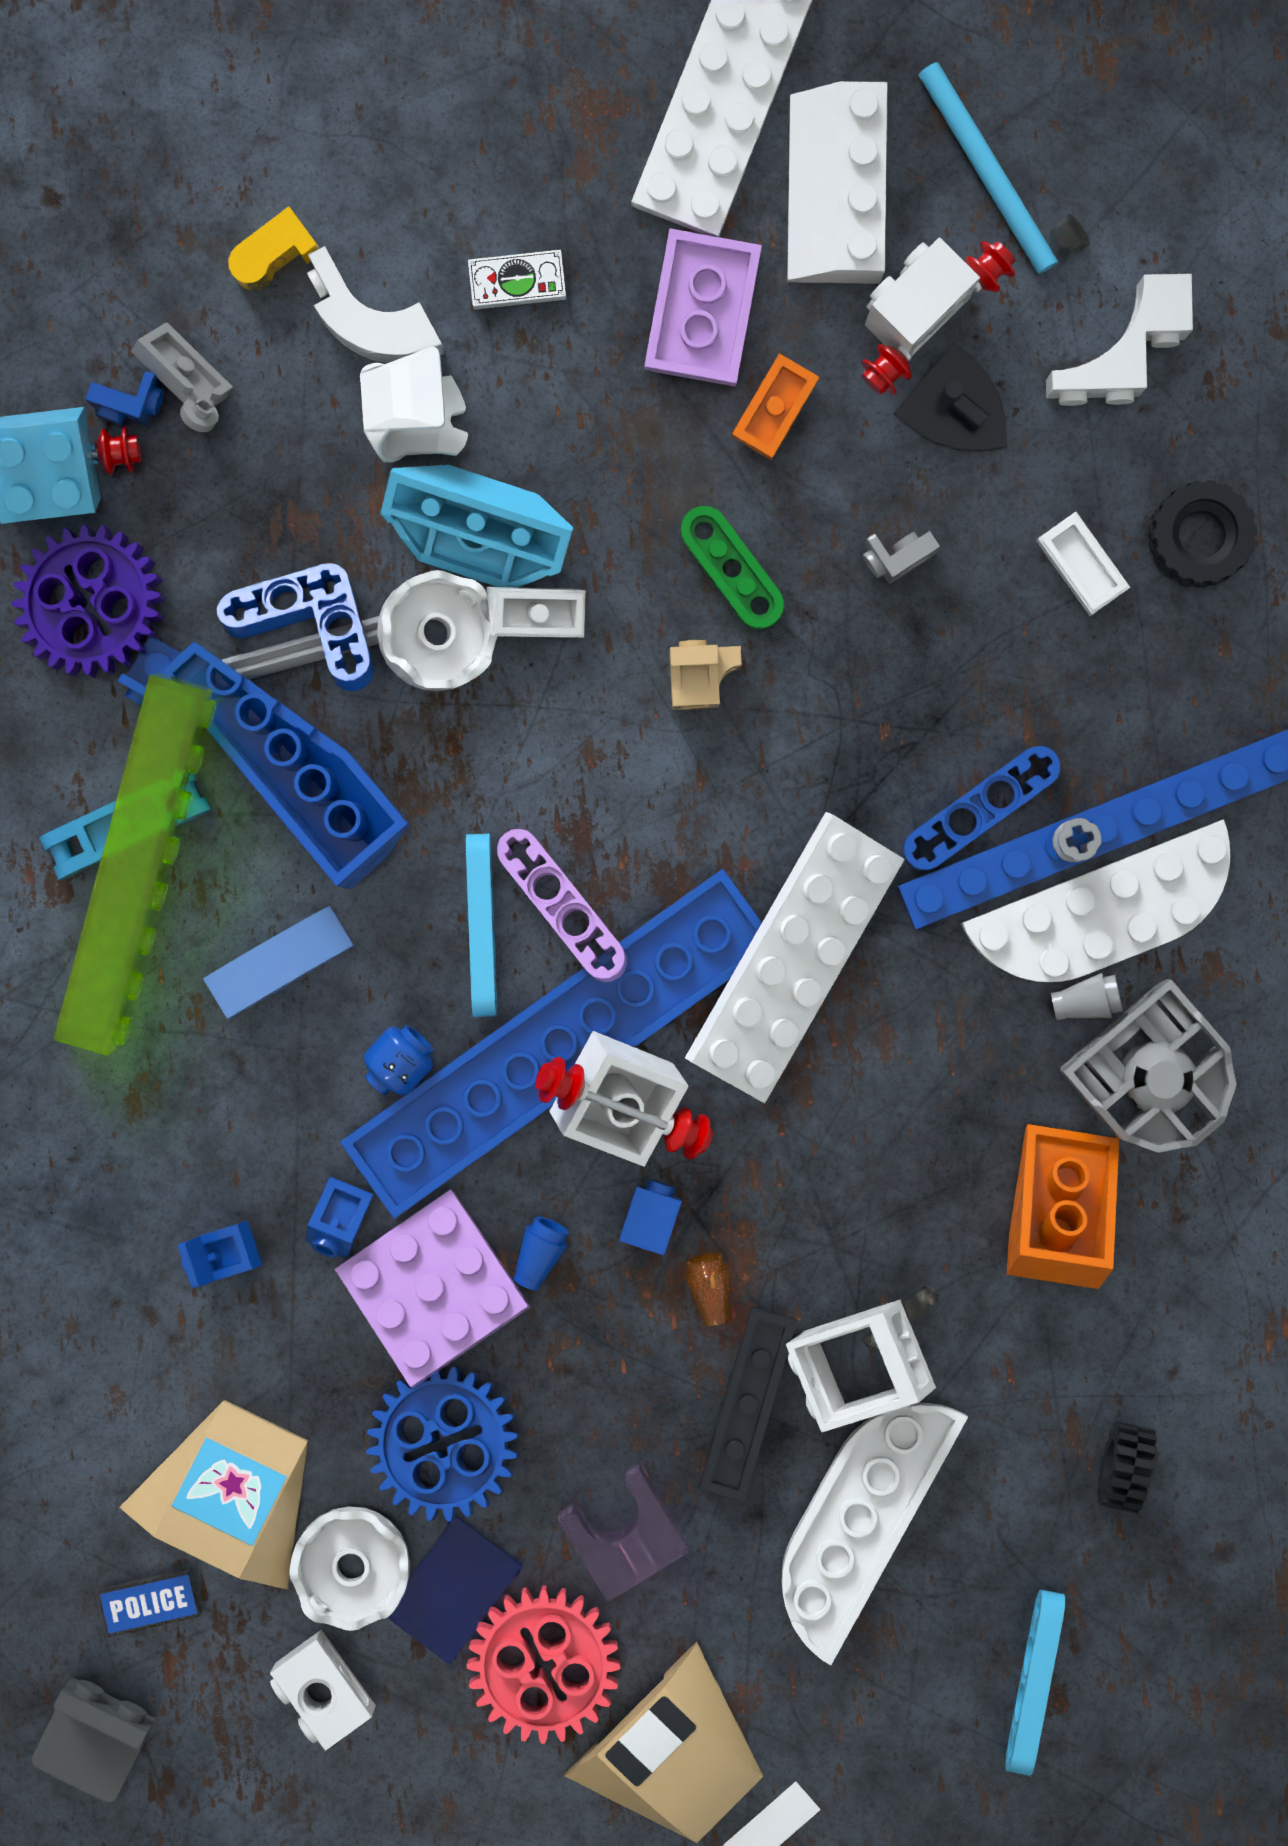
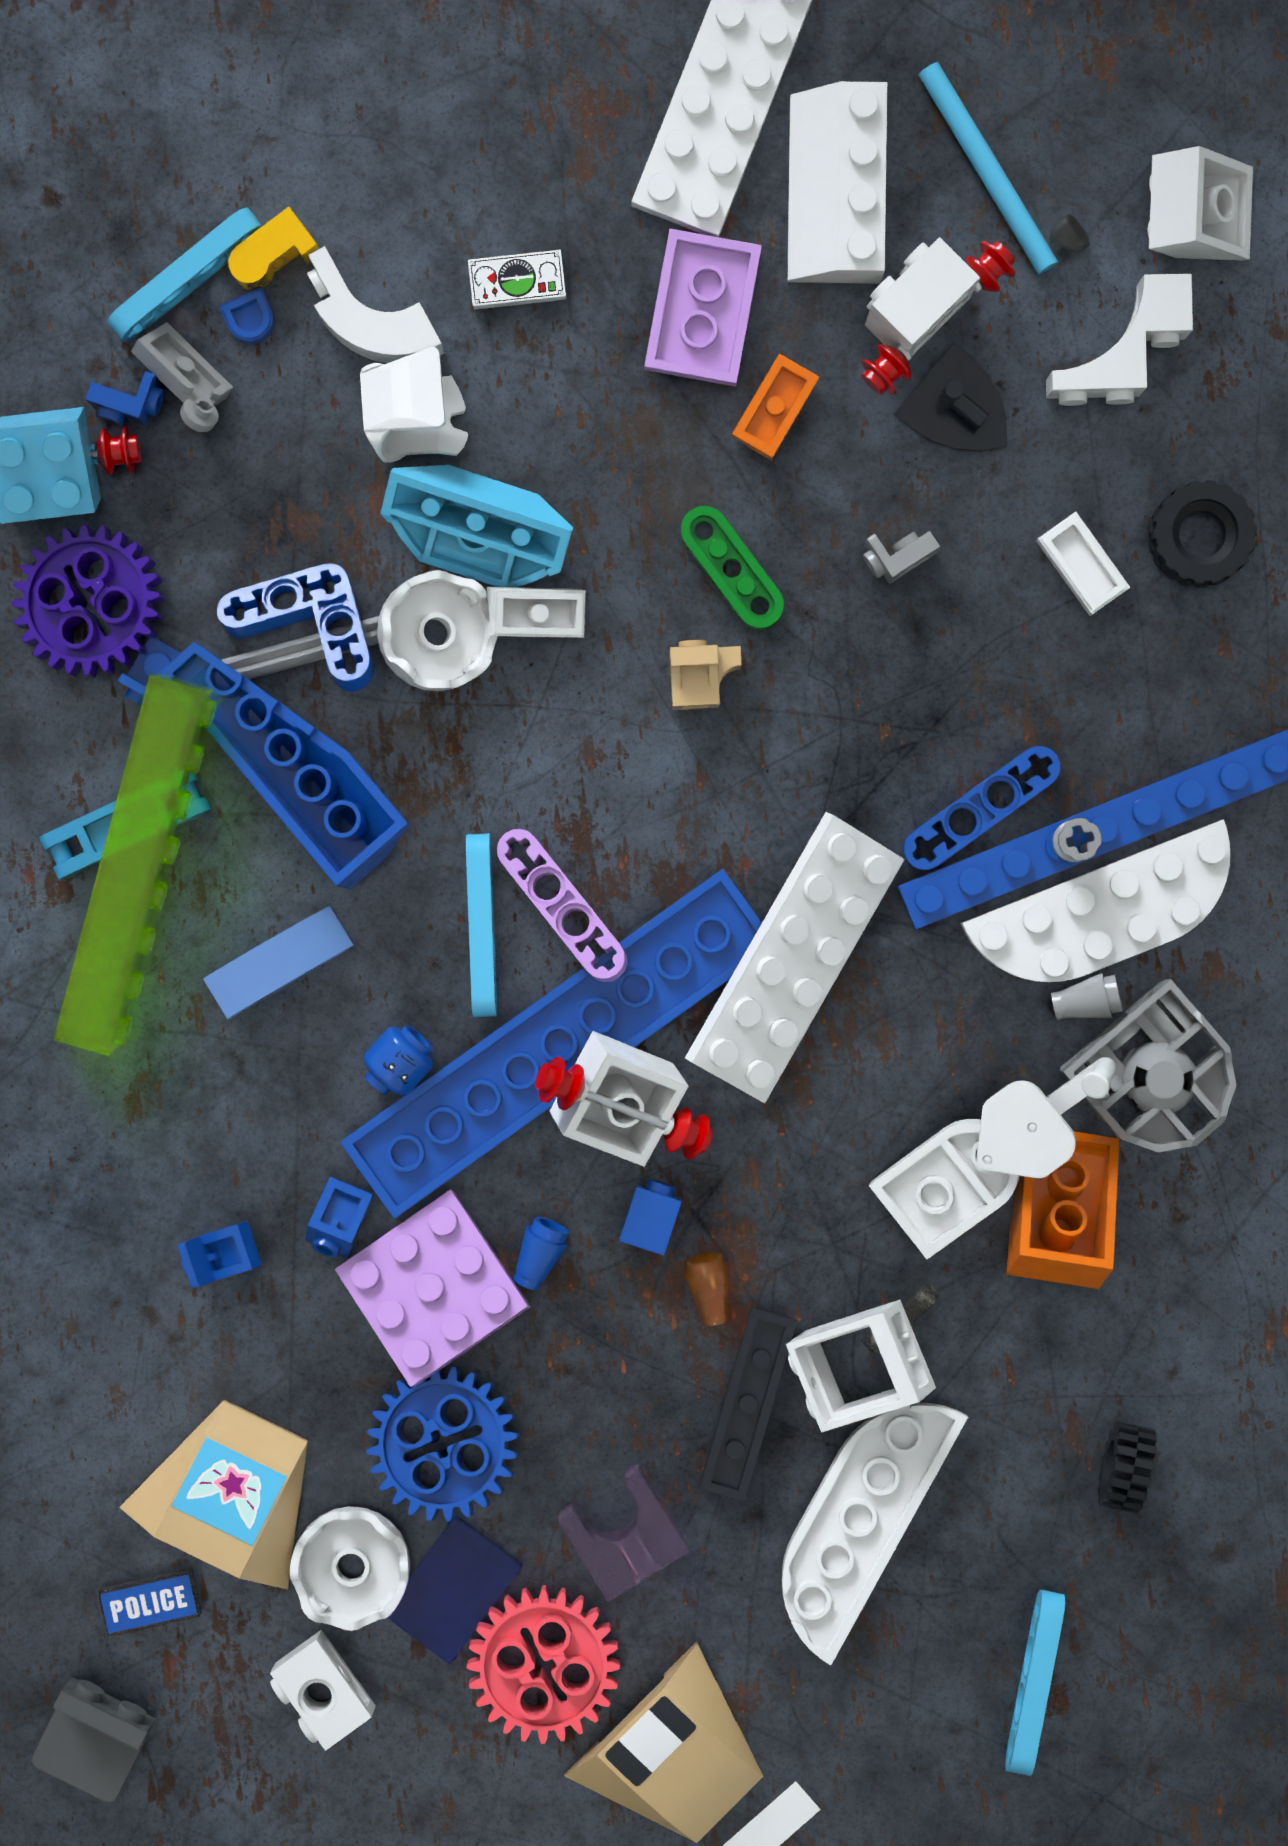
none -> medium azure beam [107,207,263,342]
none -> blue tile [219,287,275,344]
none -> white plate [869,1057,1116,1259]
none -> white slope [1147,146,1253,261]

